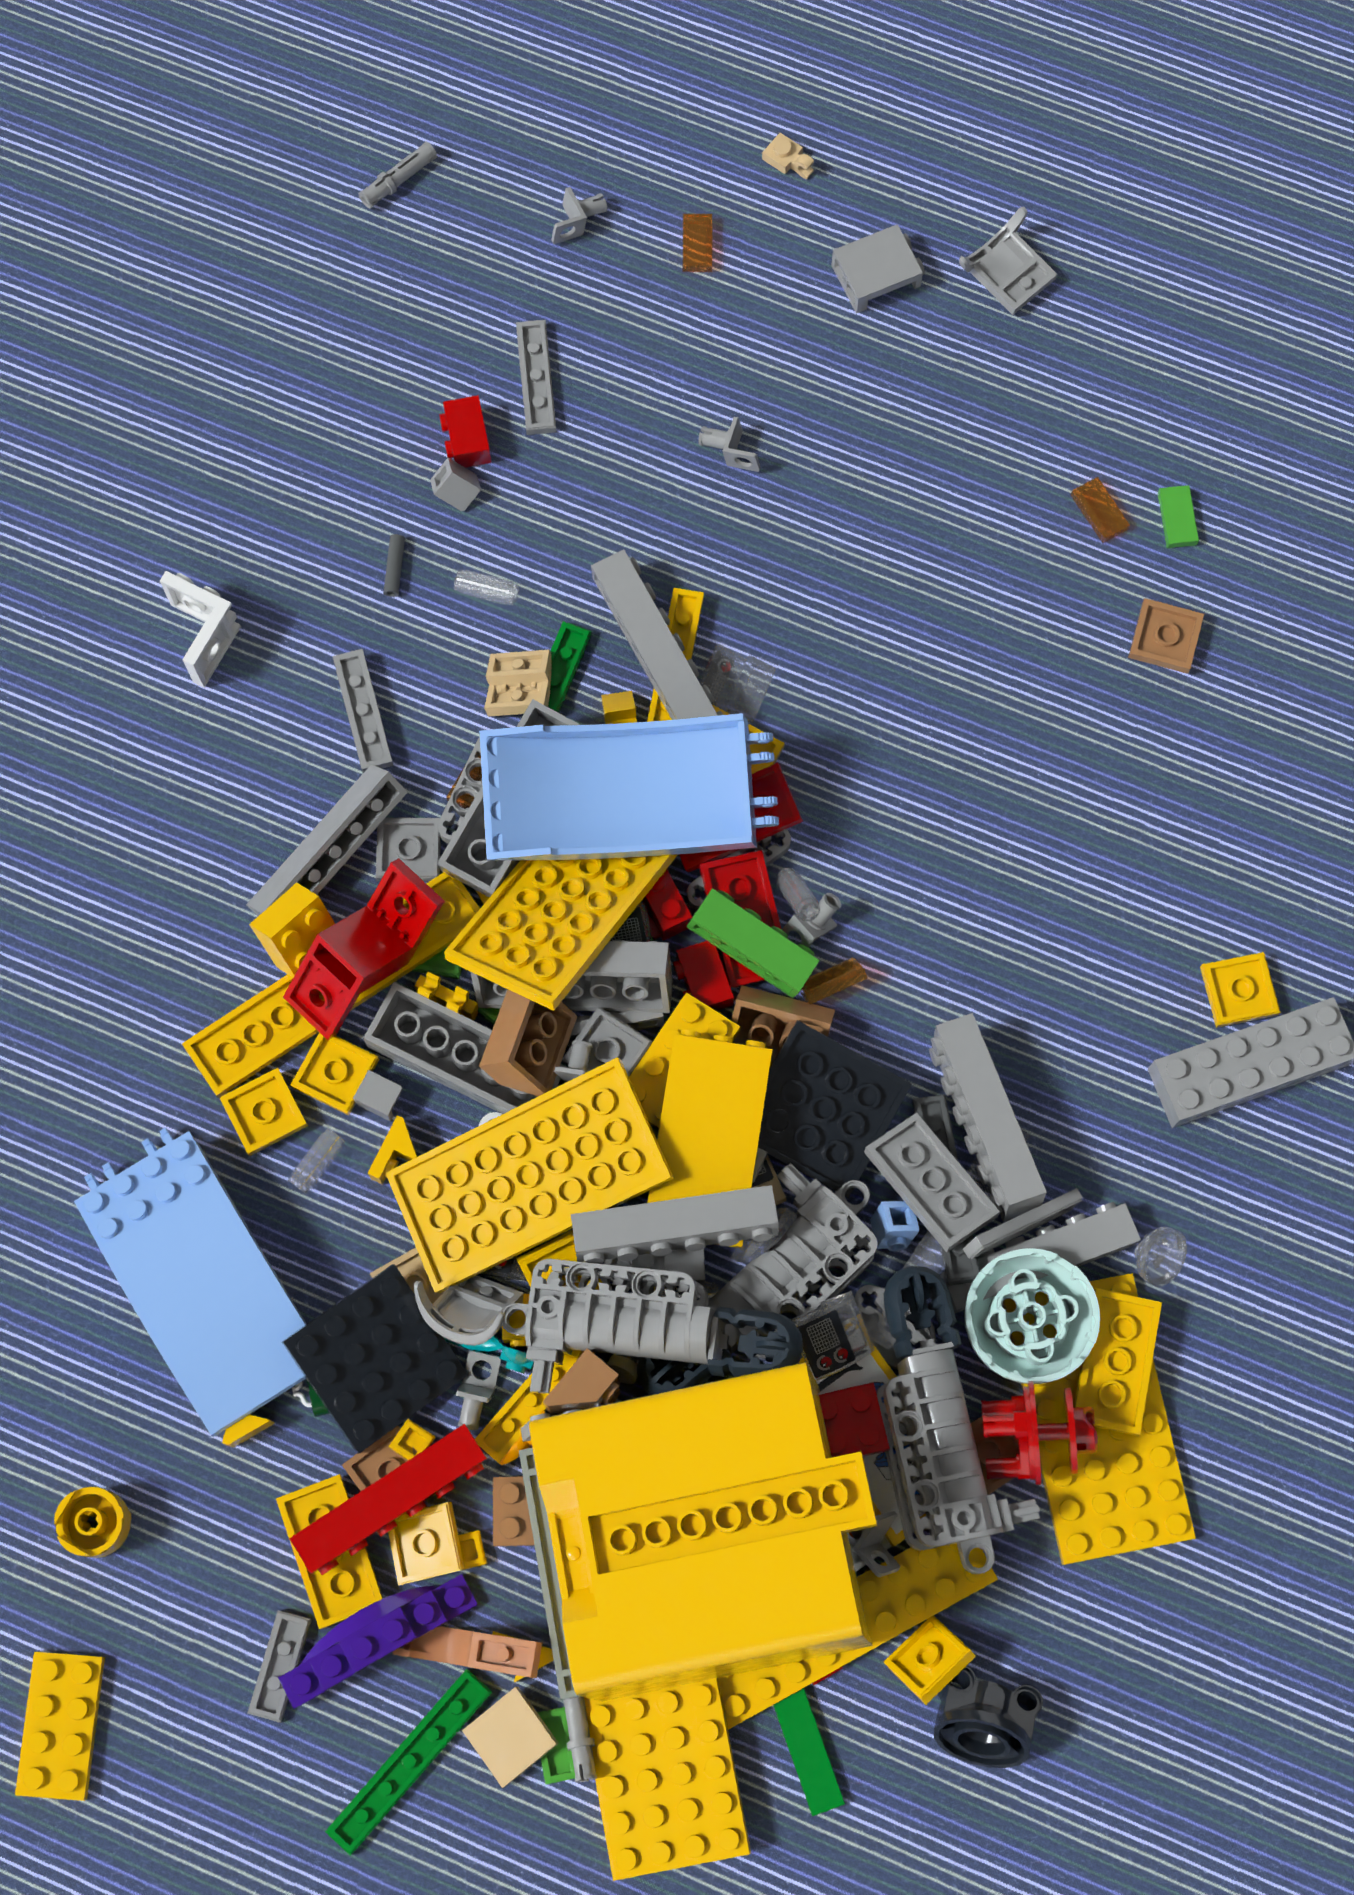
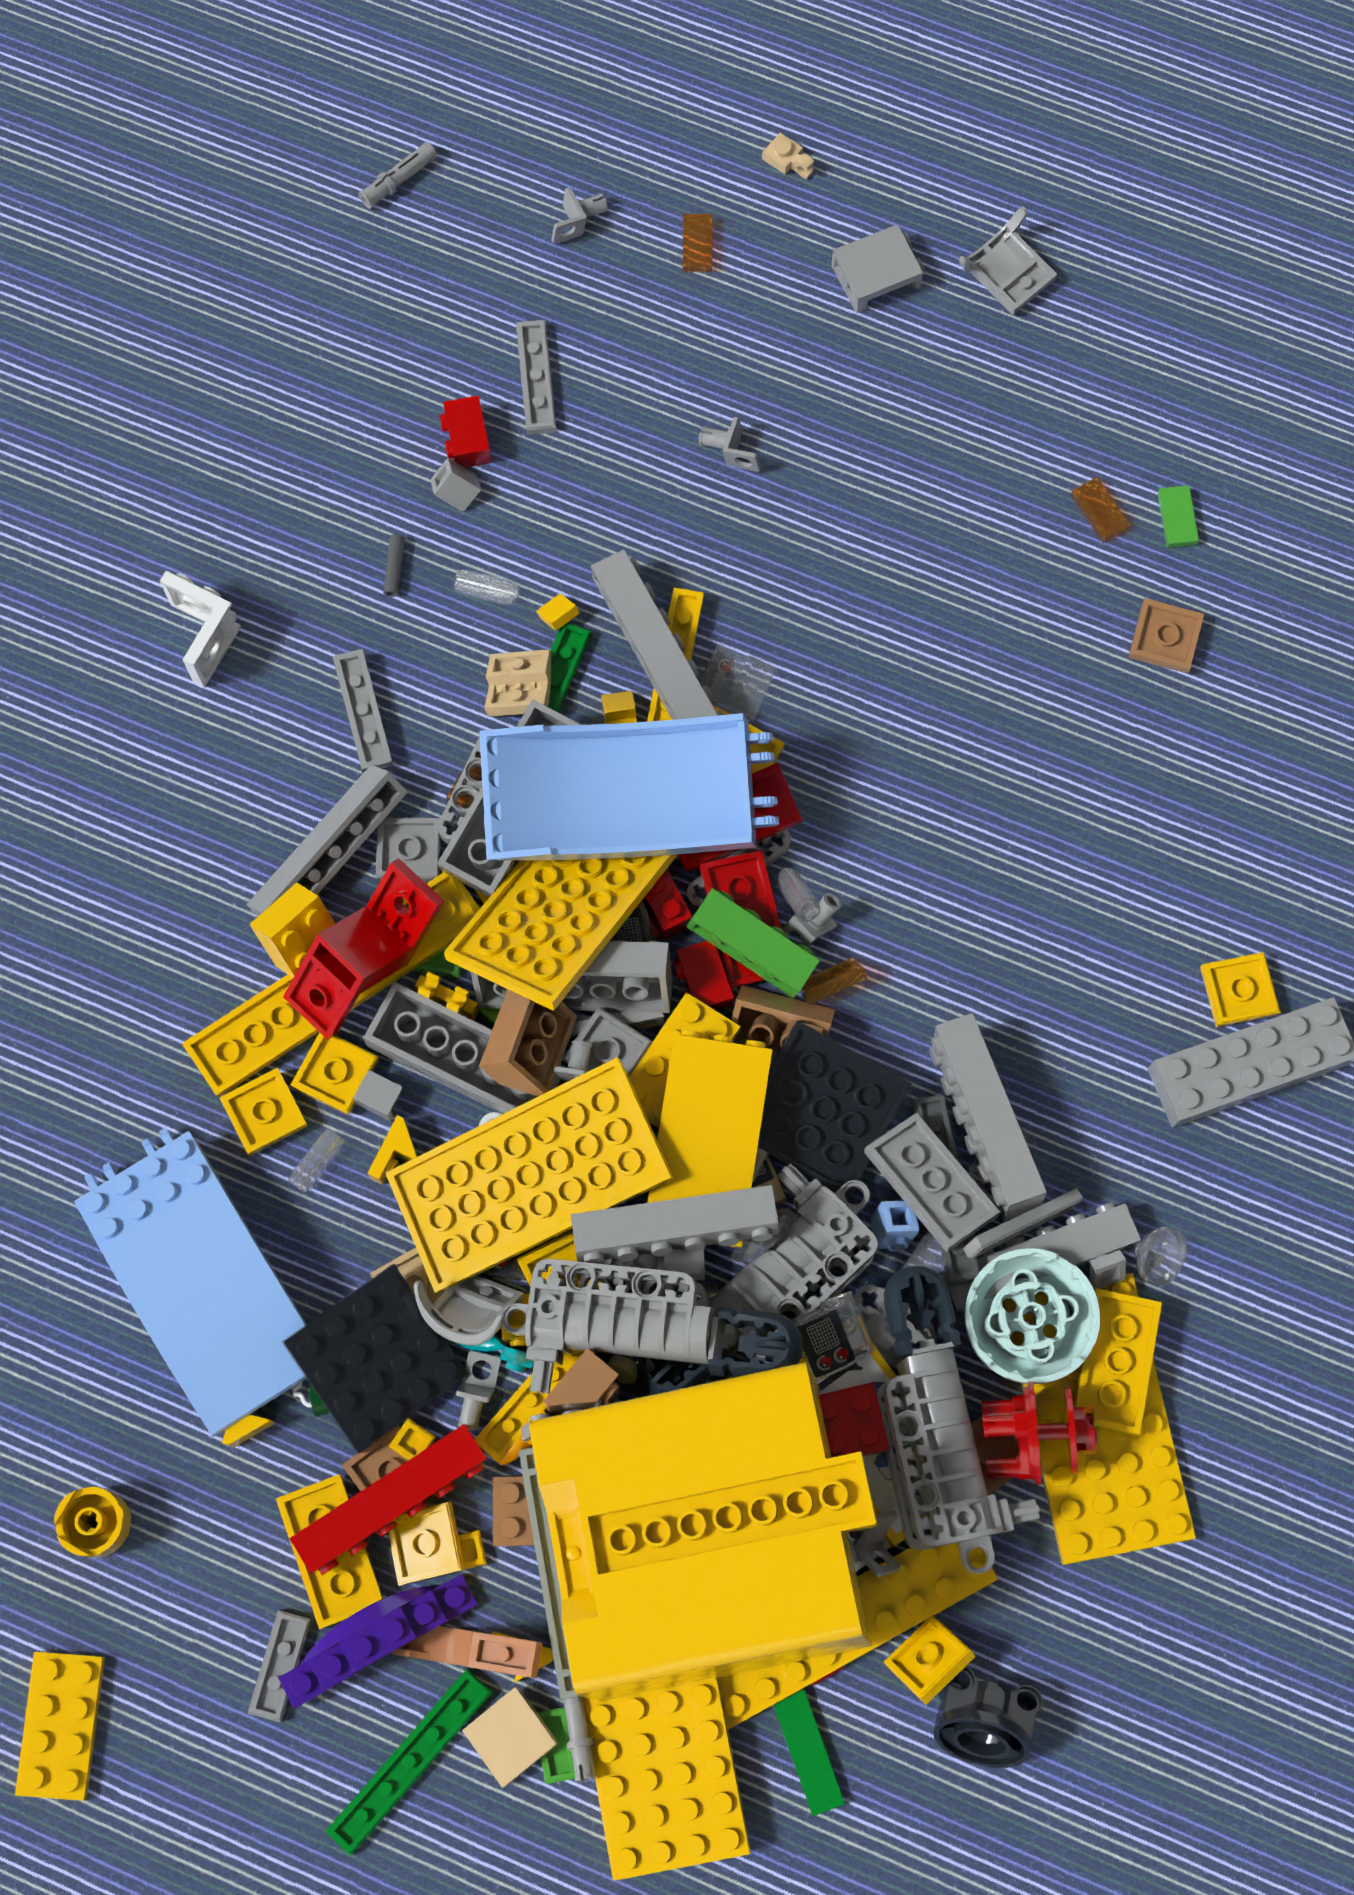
none -> yellow tile [536,593,579,631]
none -> light grey plate [1089,1250,1126,1290]

